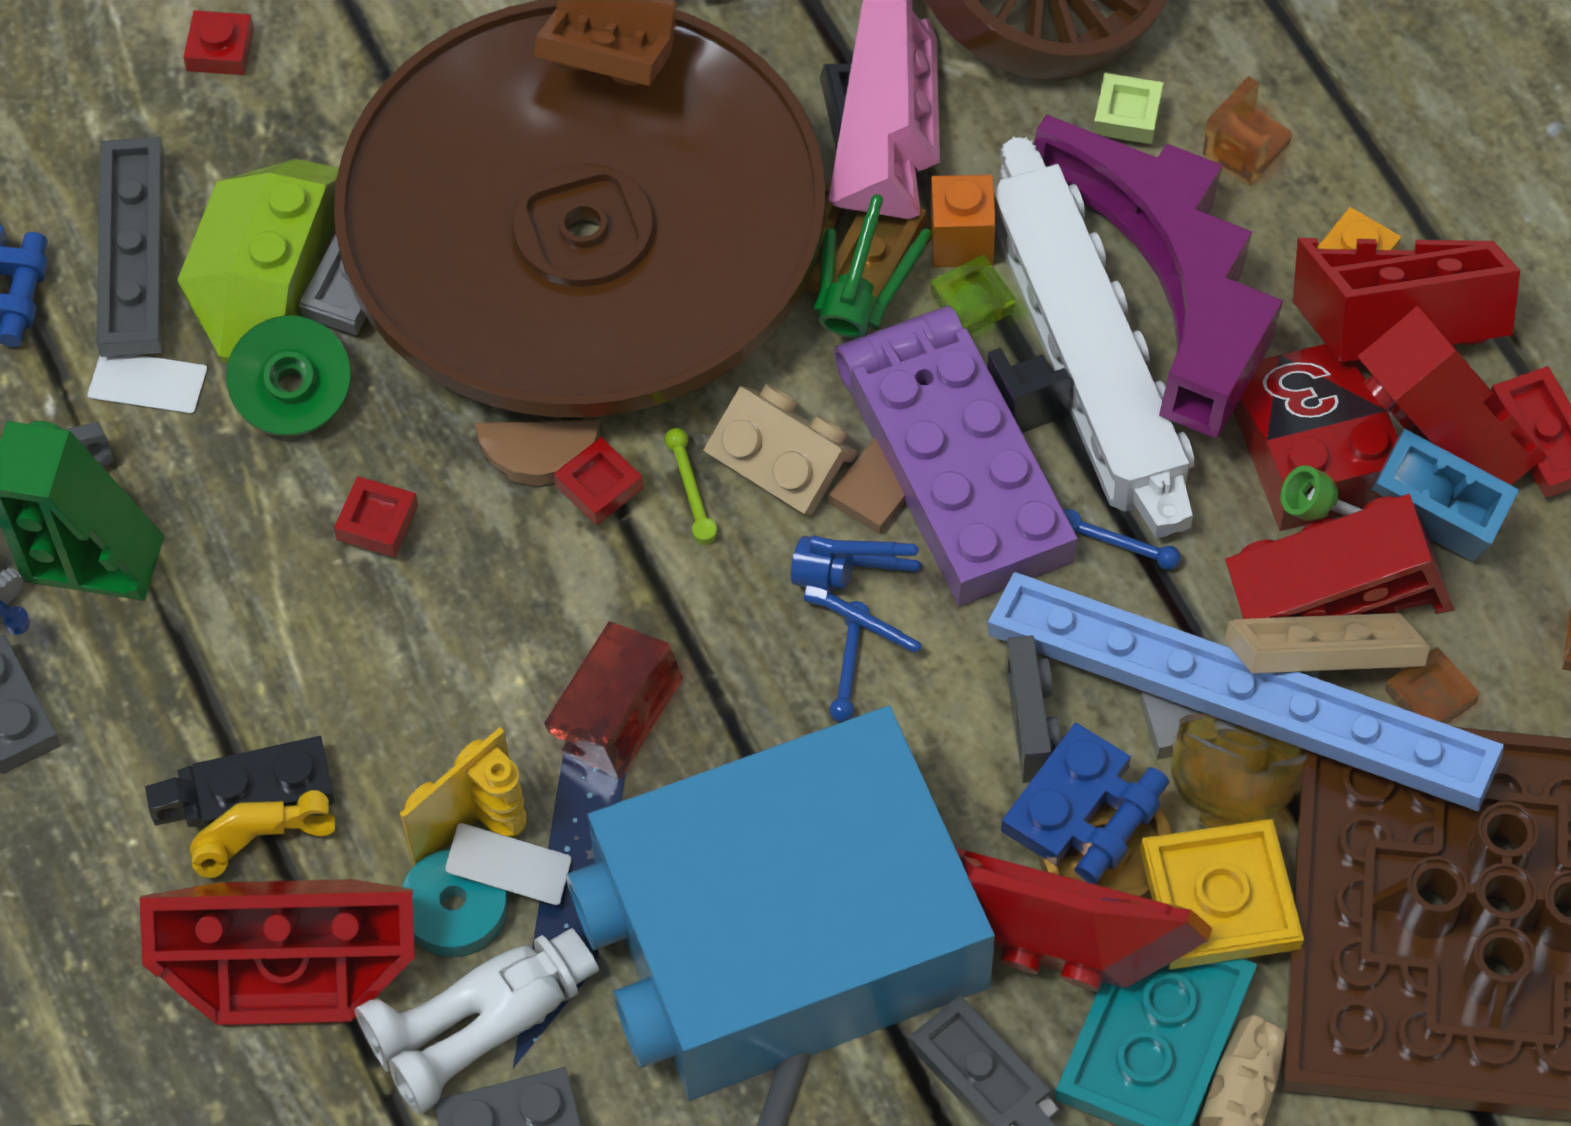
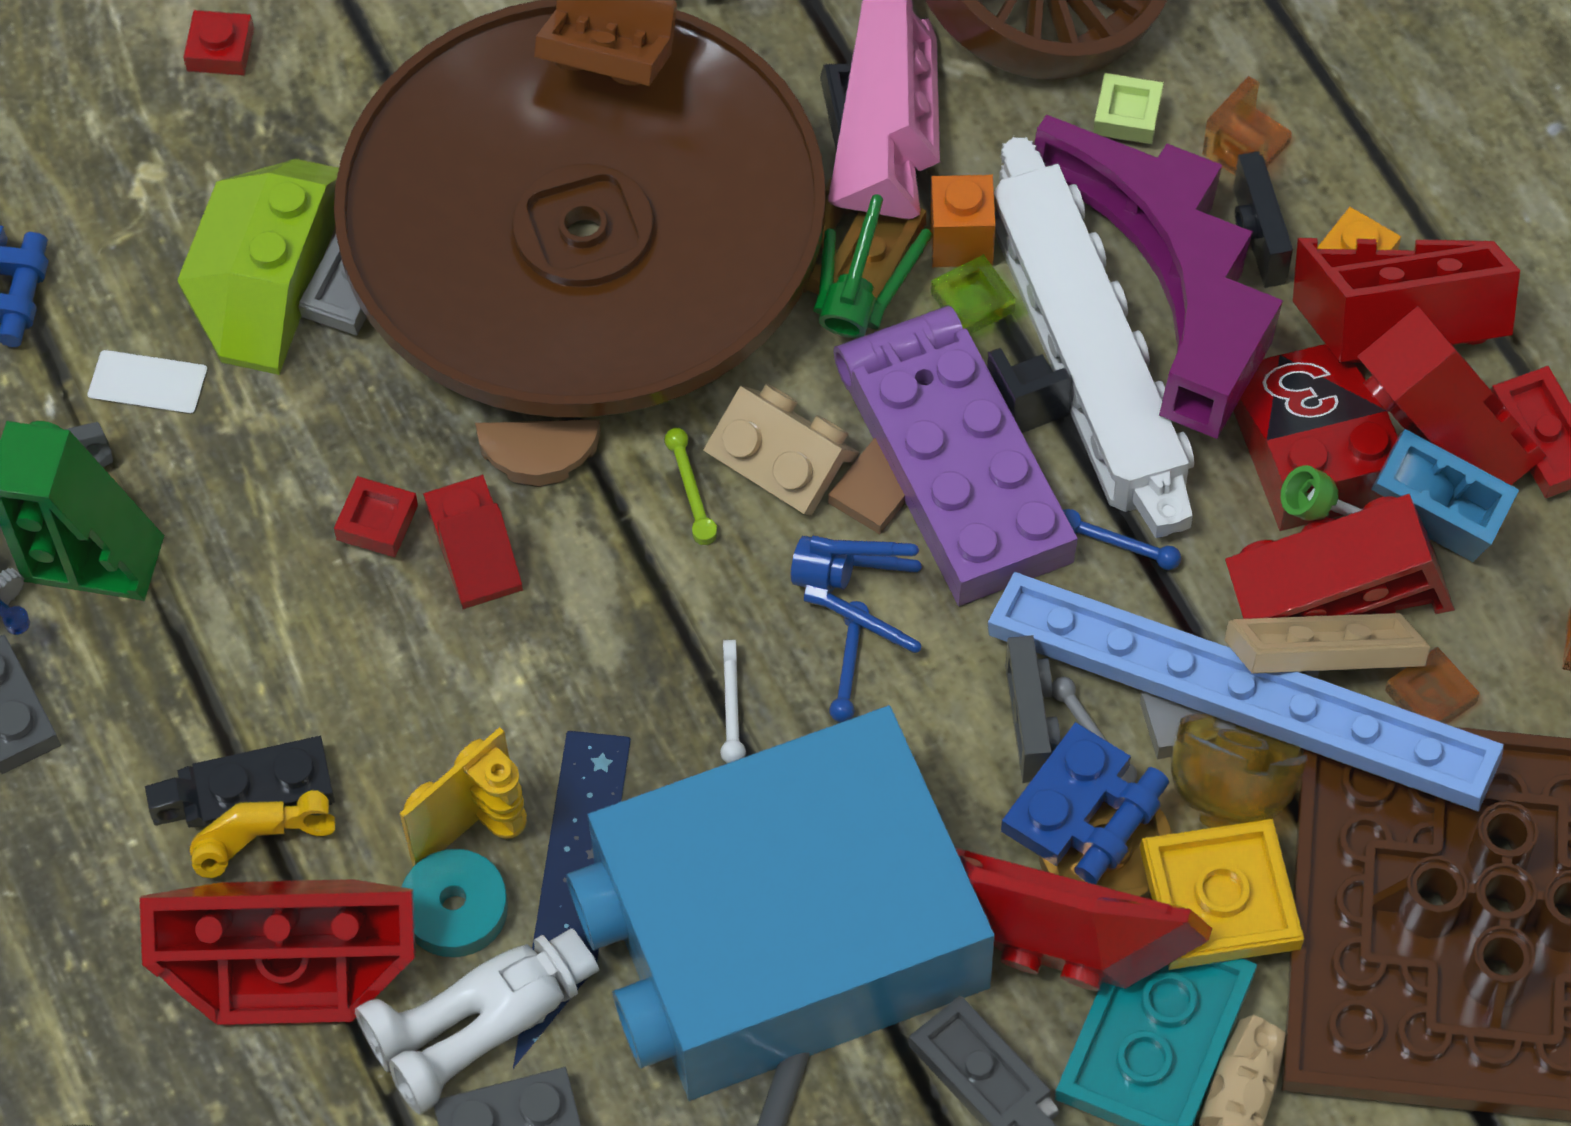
dark grey plate [96,137,164,357] -> none
green dish [226,315,351,436] -> none
white sticker [445,823,571,905] -> none
clear red hinge [544,621,683,780] -> none
red plate [553,437,644,526] -> none
none -> red slope [423,475,523,609]
none -> white hinge [720,640,746,763]
none -> light grey hinge [1052,676,1137,783]
none -> black plate [1233,151,1293,288]

